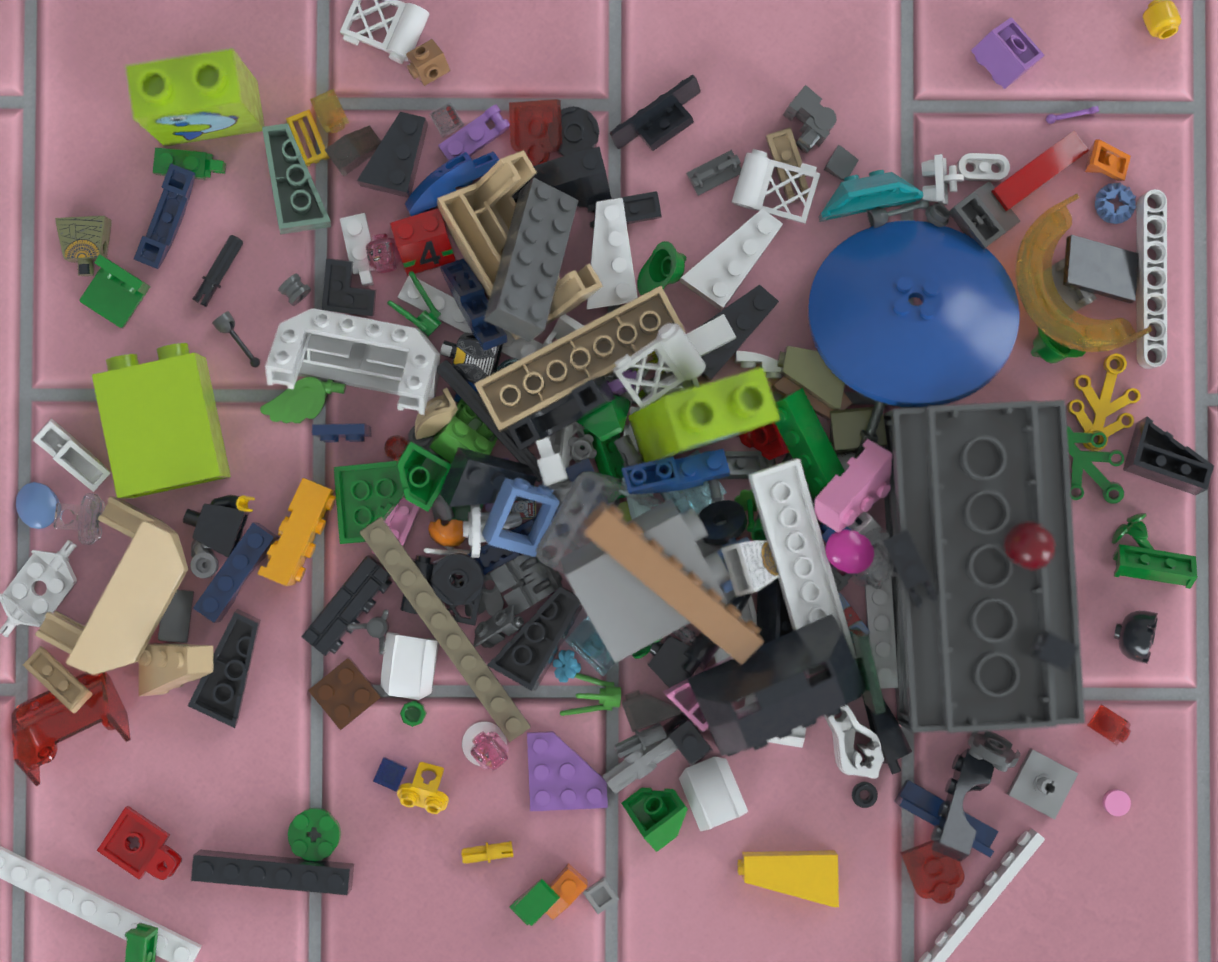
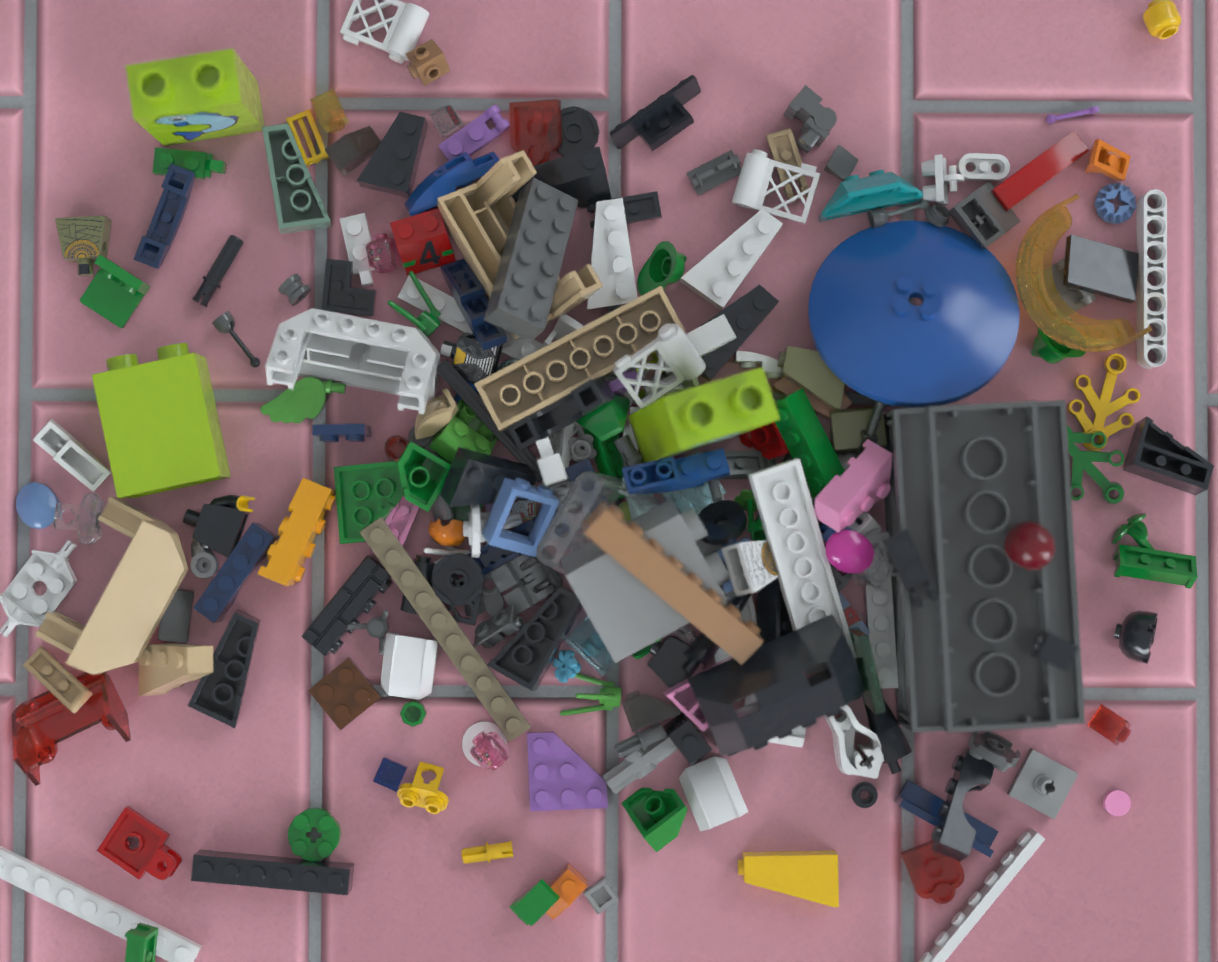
medium lavender slope [971,17,1045,89] -> none

